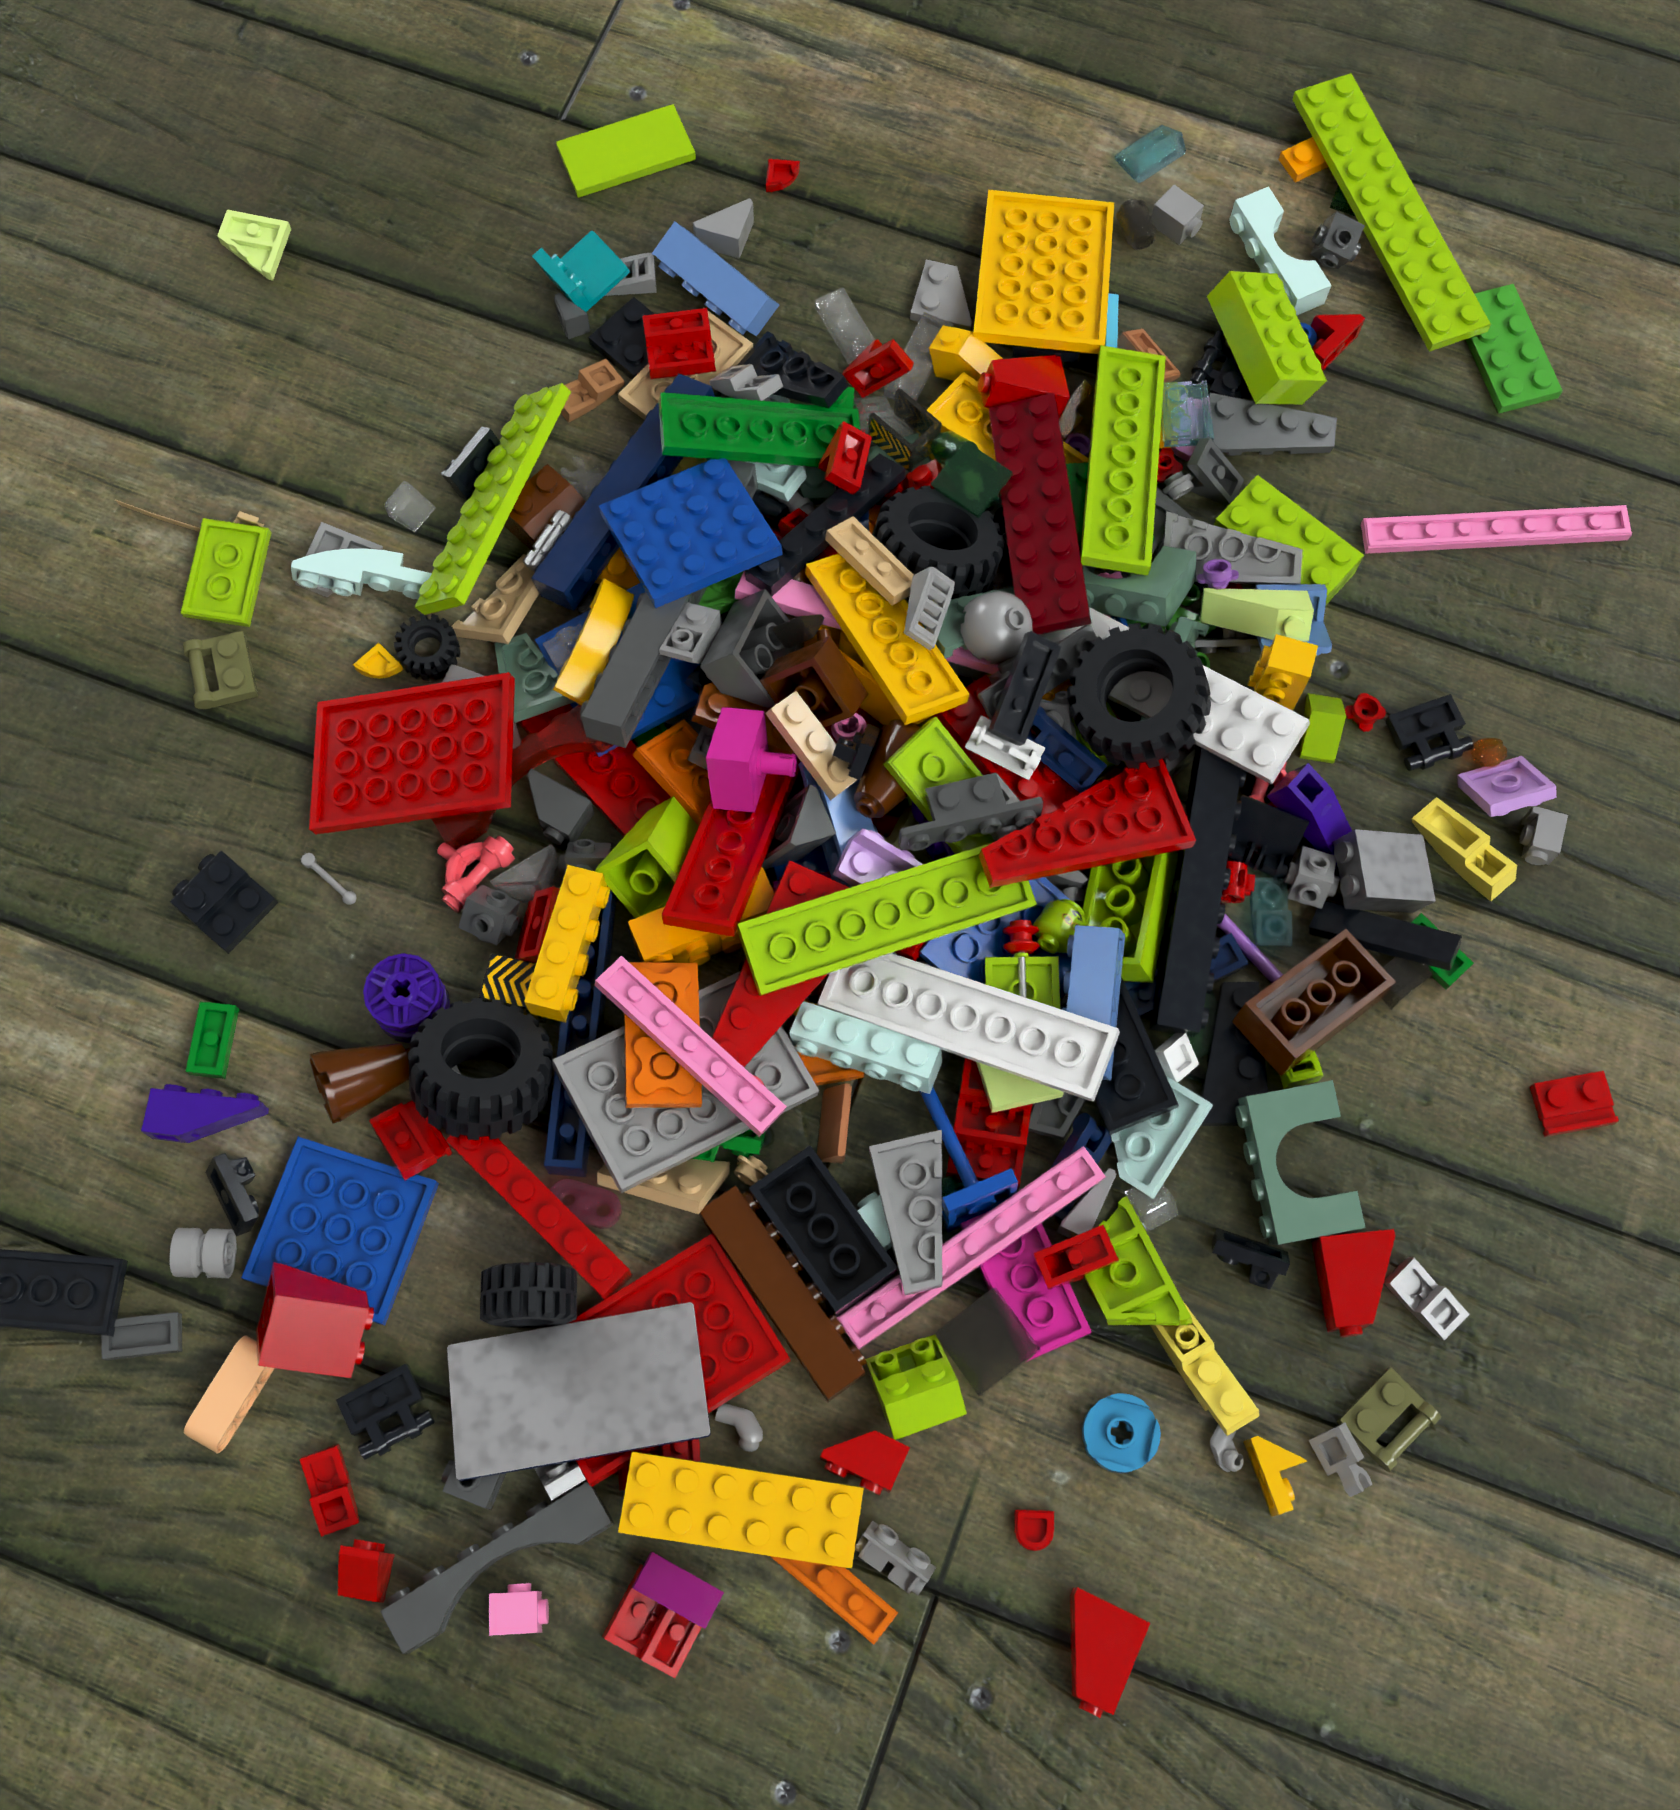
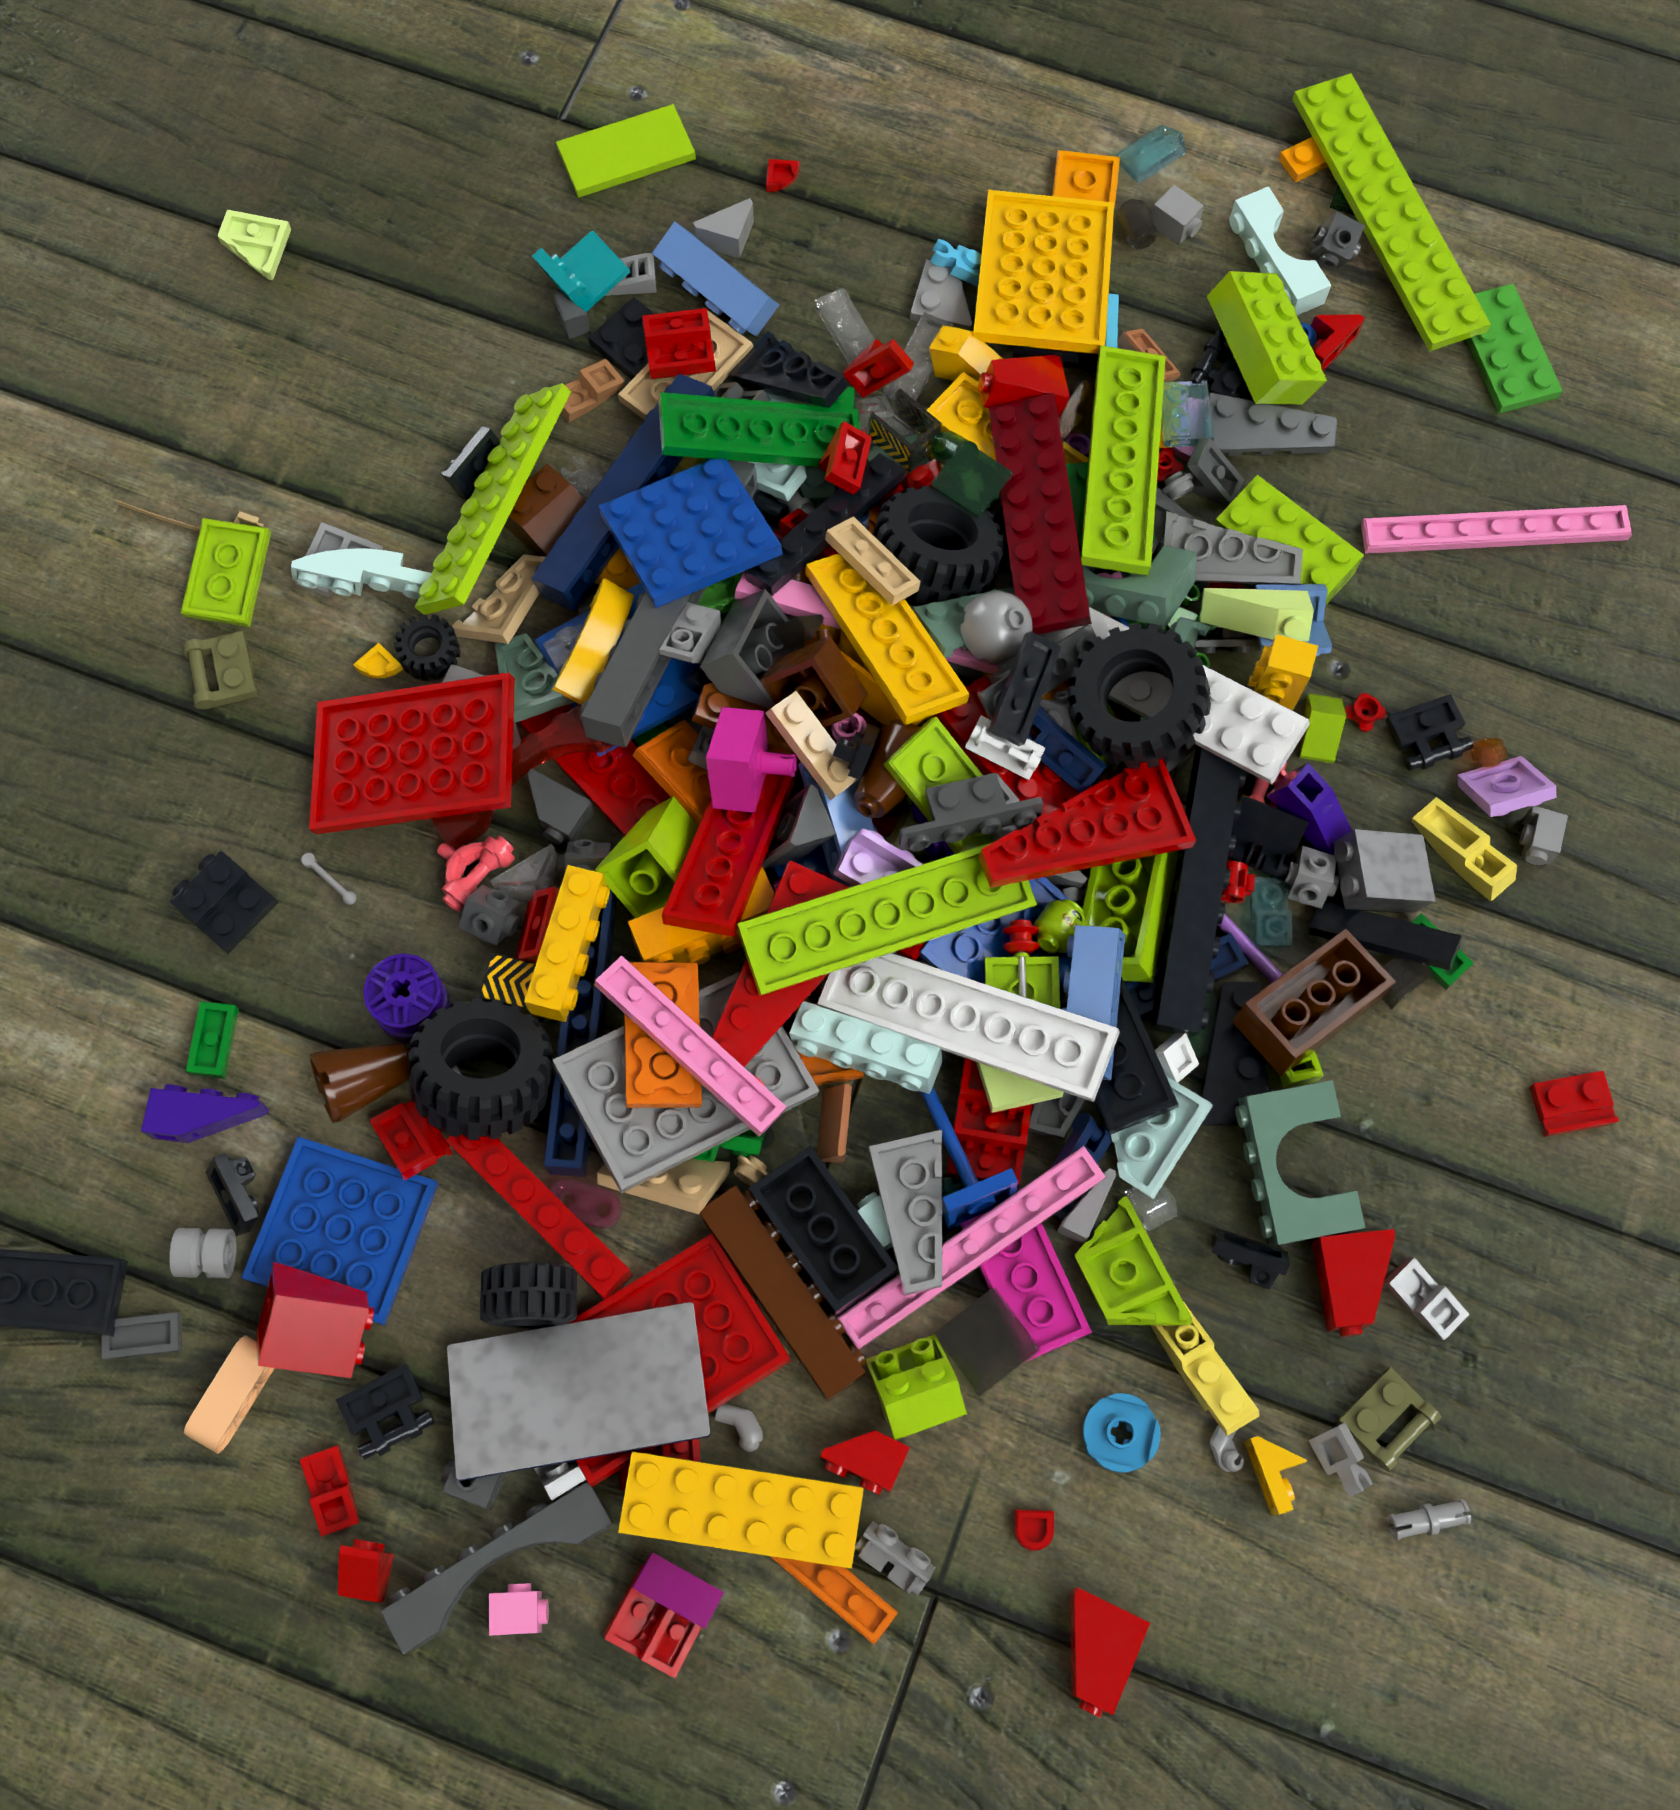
clear slope [384,481,435,533] -> none
light grey axle [523,510,572,572] -> none
light grey slope [709,364,783,401] -> none
light grey slope [904,567,955,650] -> none
red slope [1033,1225,1119,1289] -> none
medium lavender plate [1197,559,1239,589] -> none
none -> medium azure plate [930,239,981,287]
none -> light orange tile [1052,150,1120,209]
none -> light grey pin [1387,1499,1471,1540]

